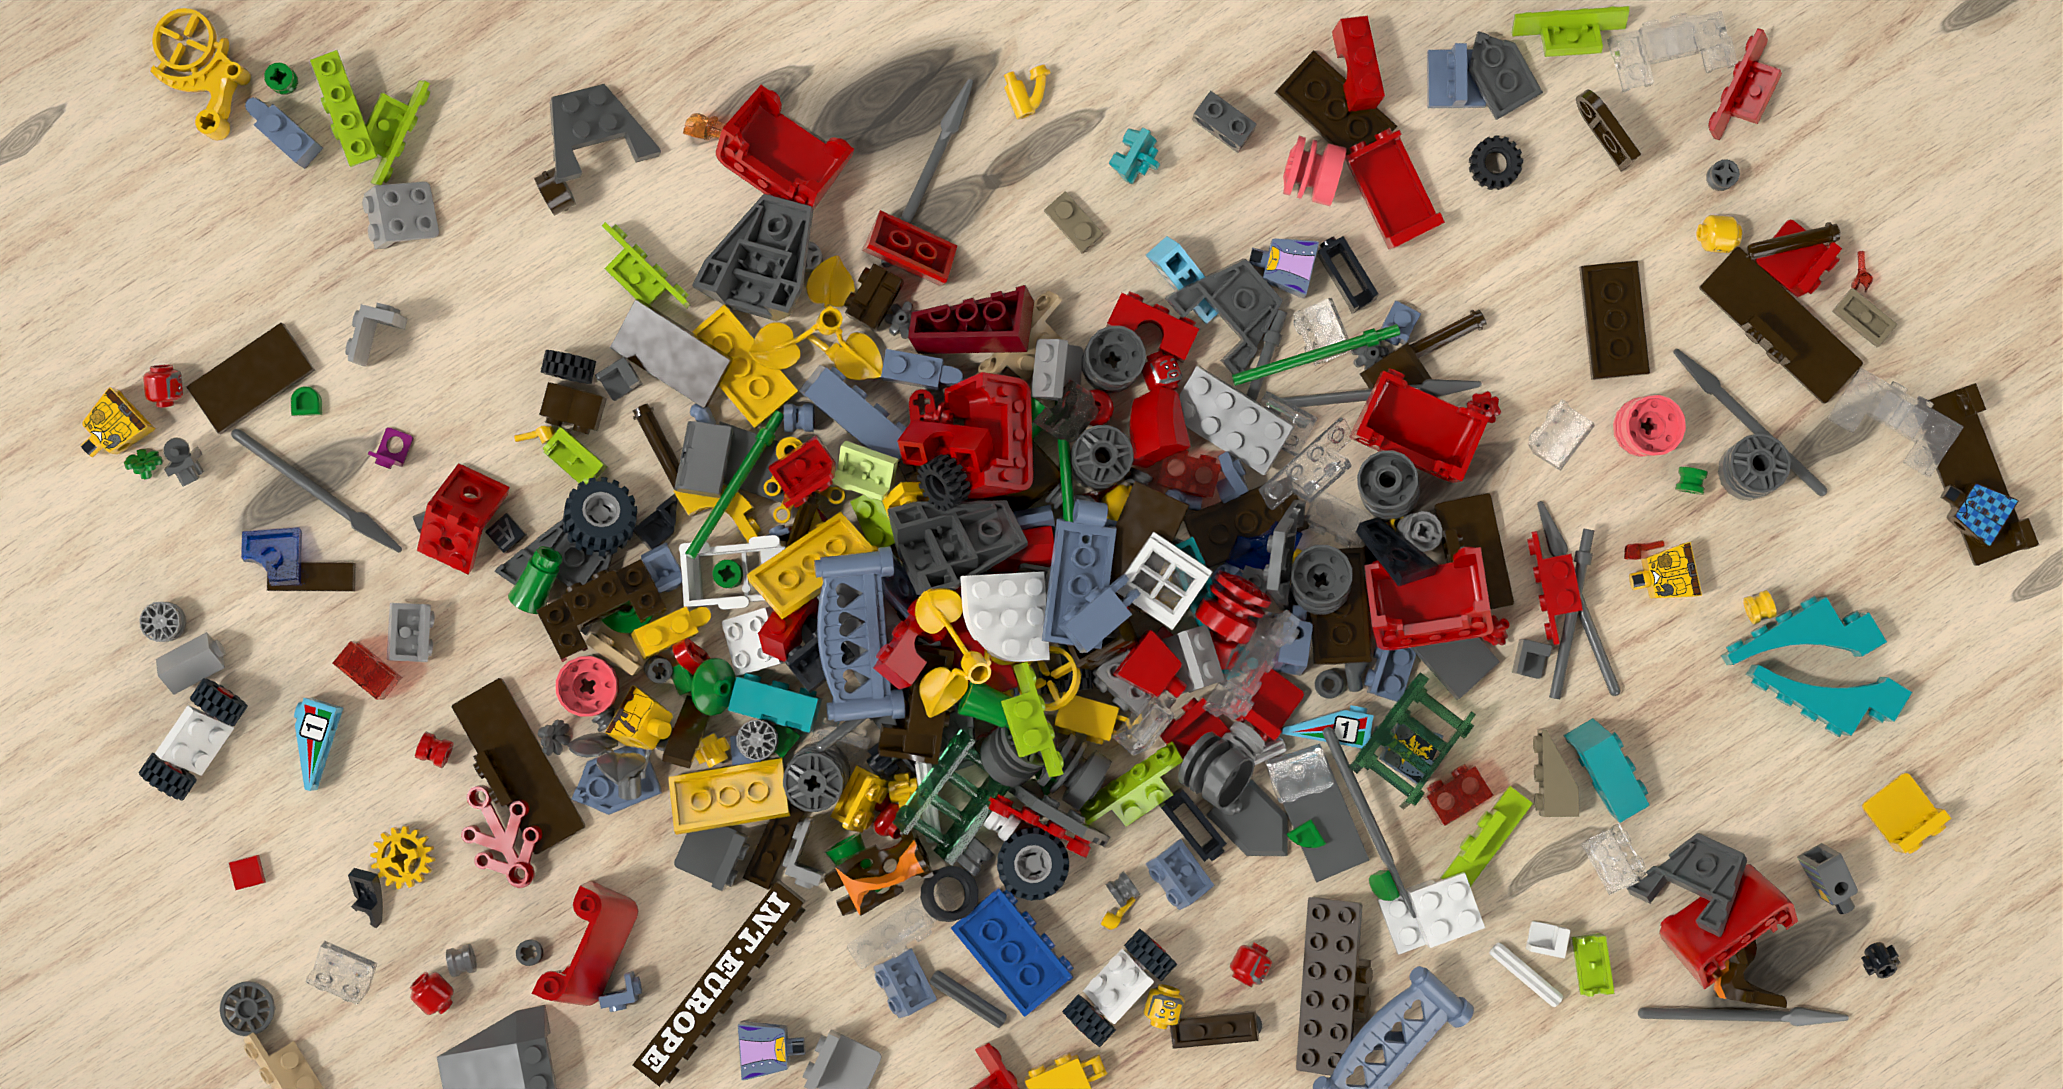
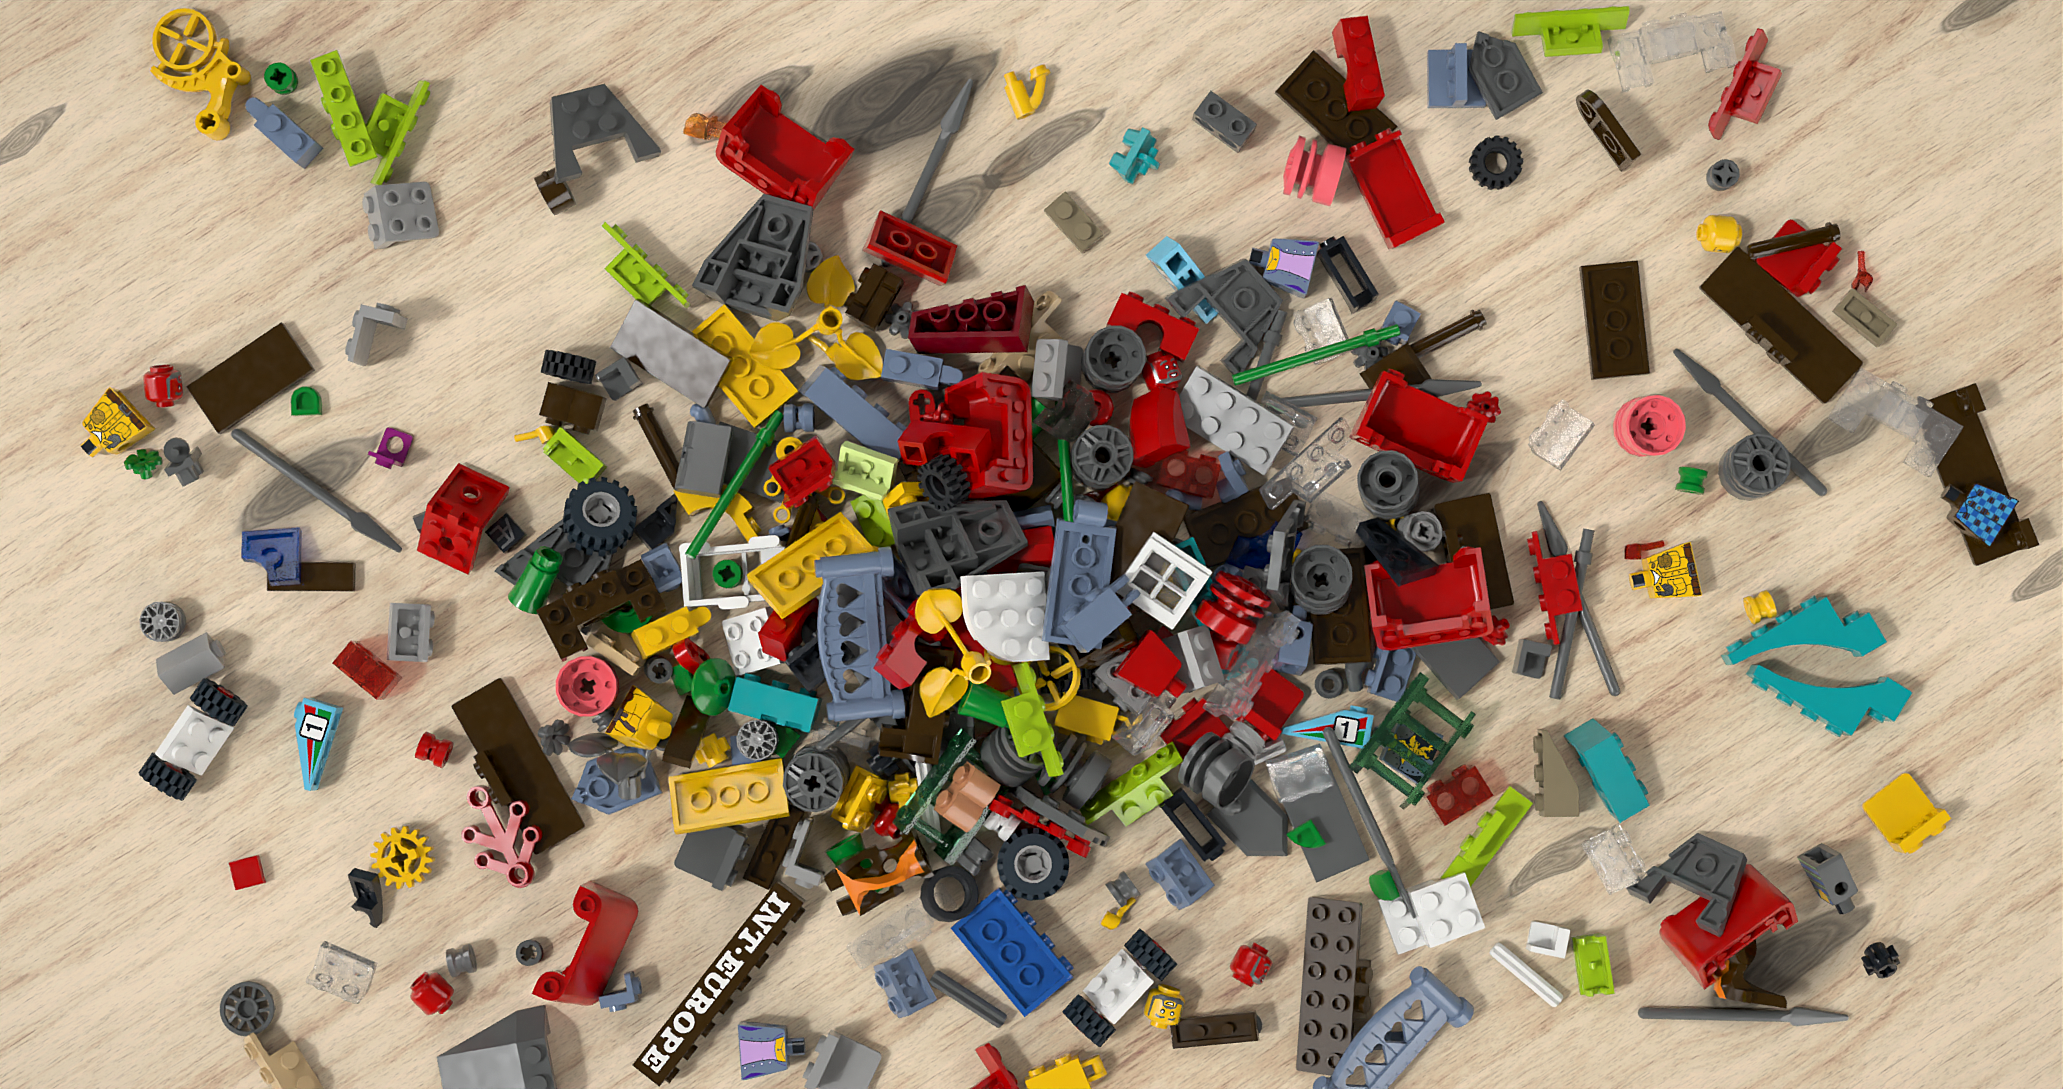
none -> nougat brick [934,762,1000,833]

